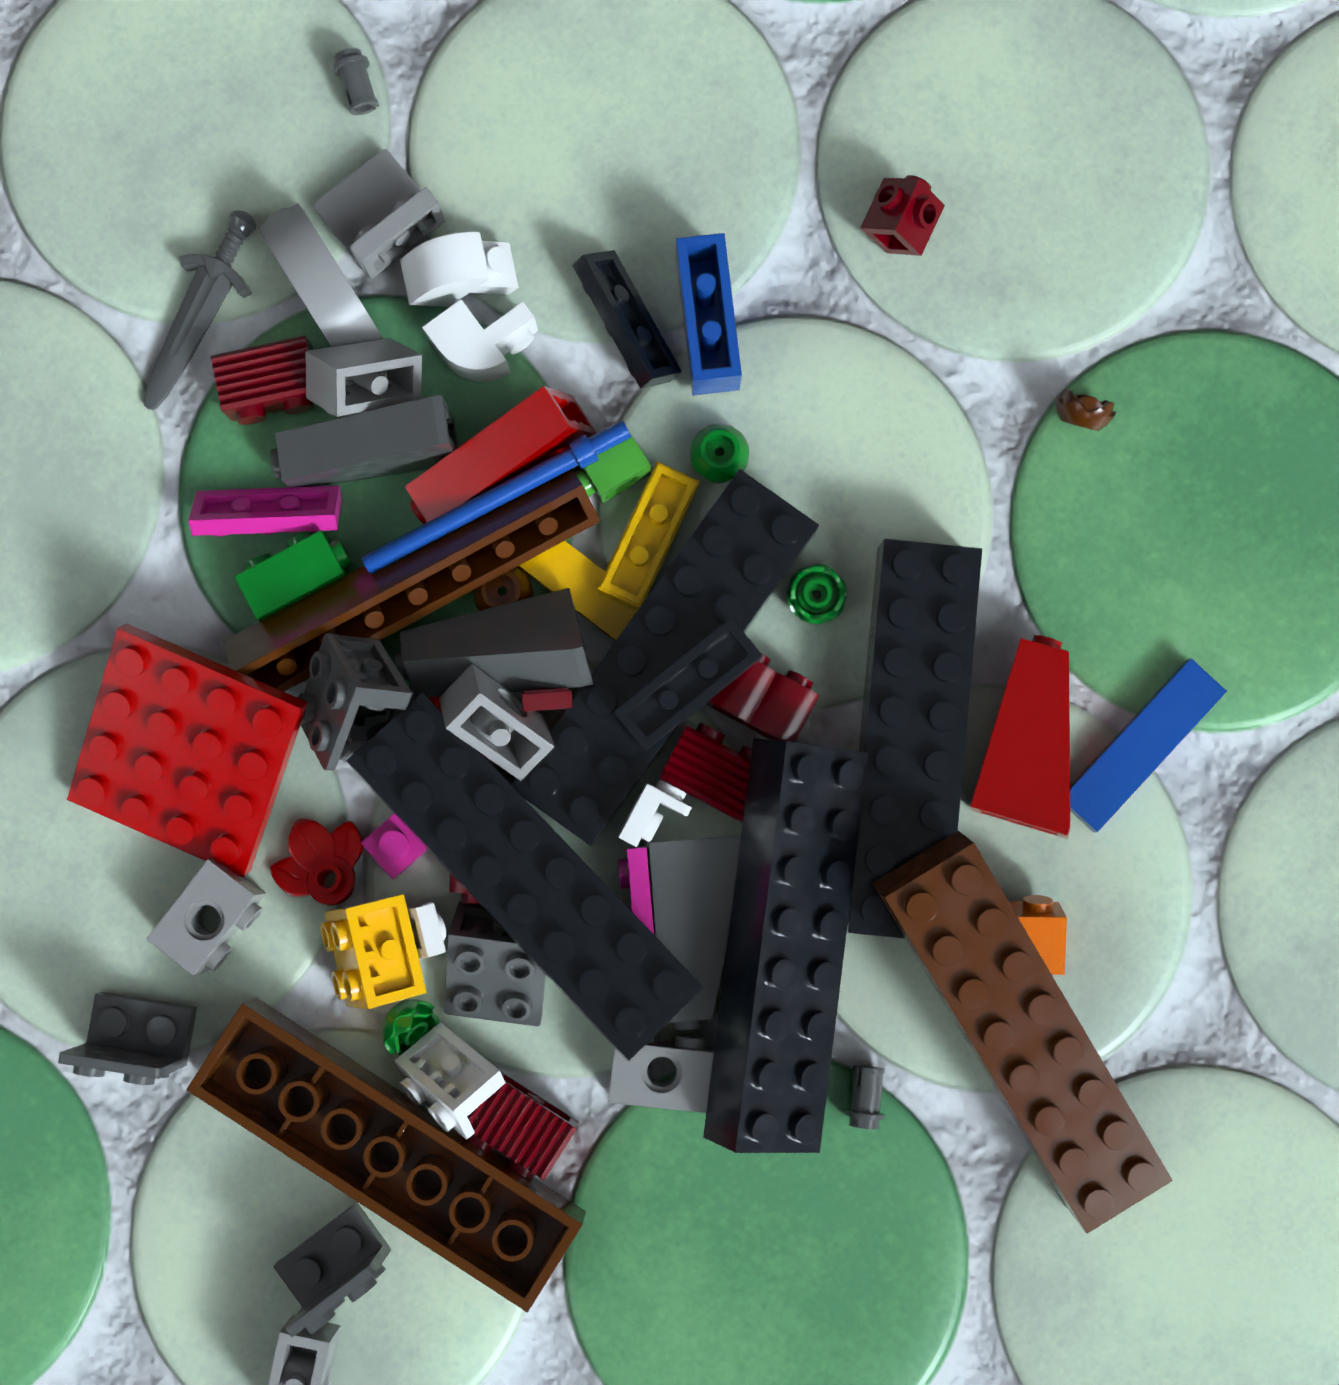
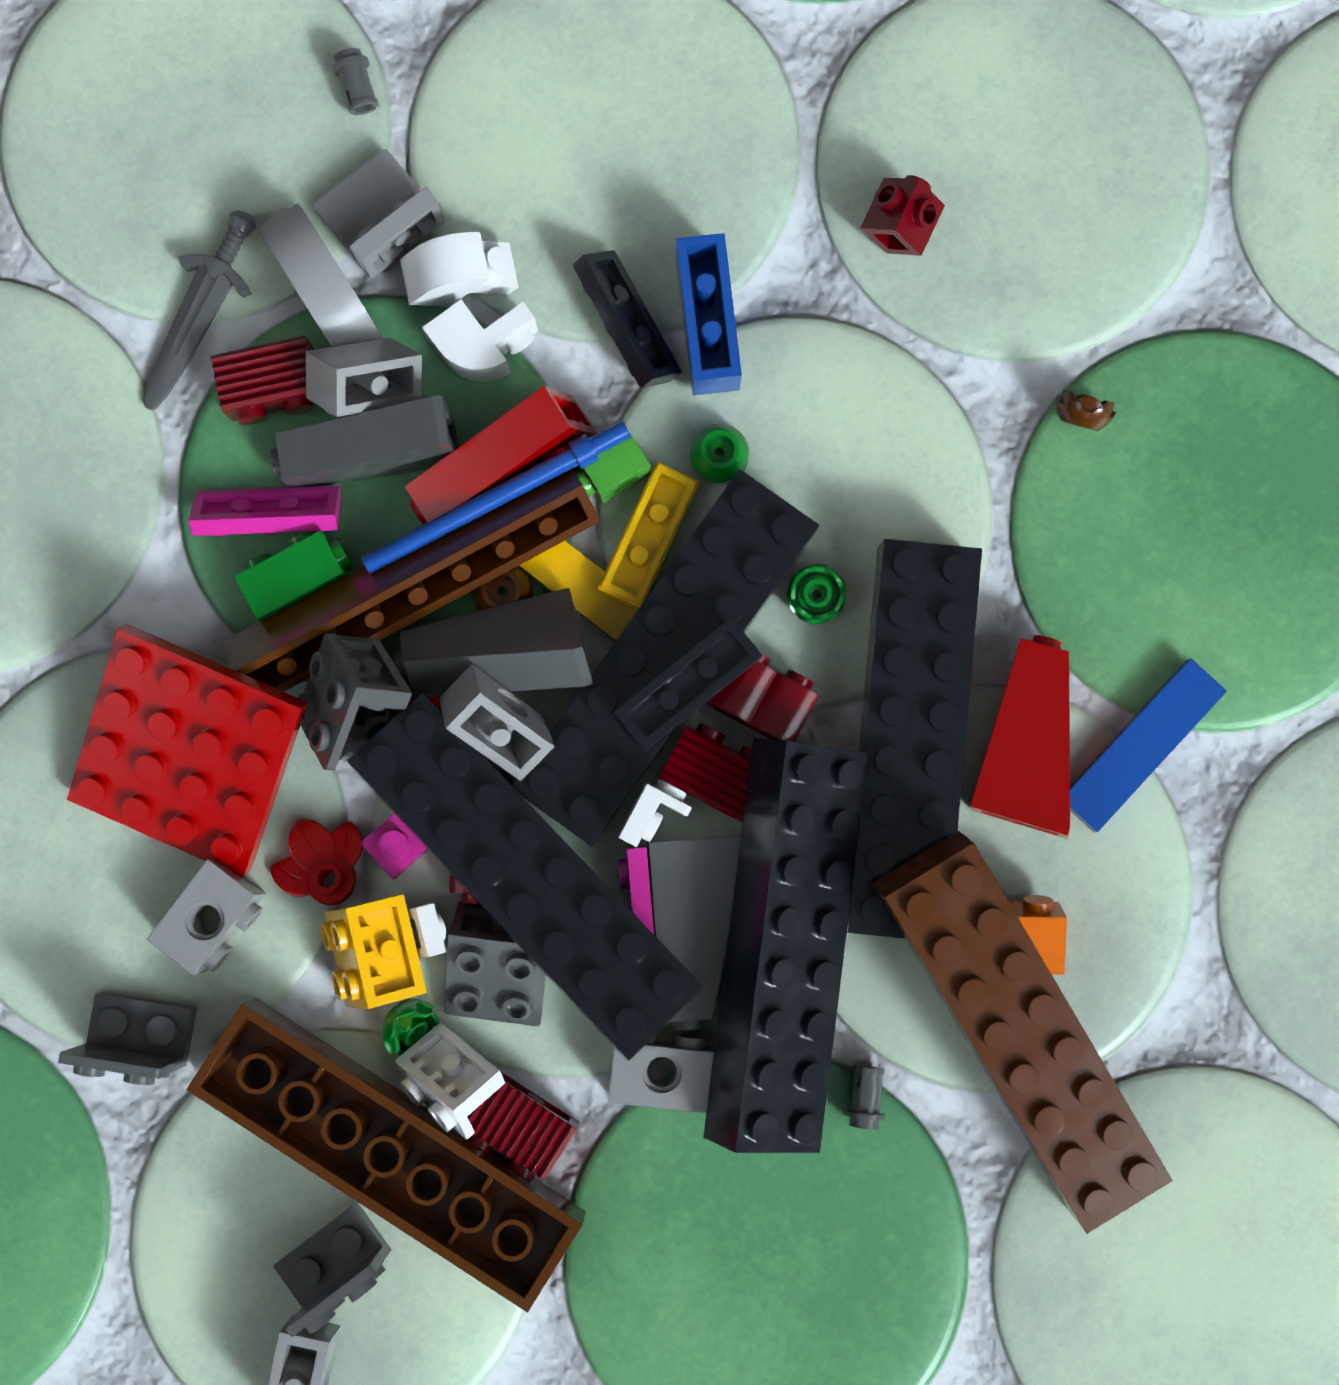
dark red tile [521,688,572,712] -> none

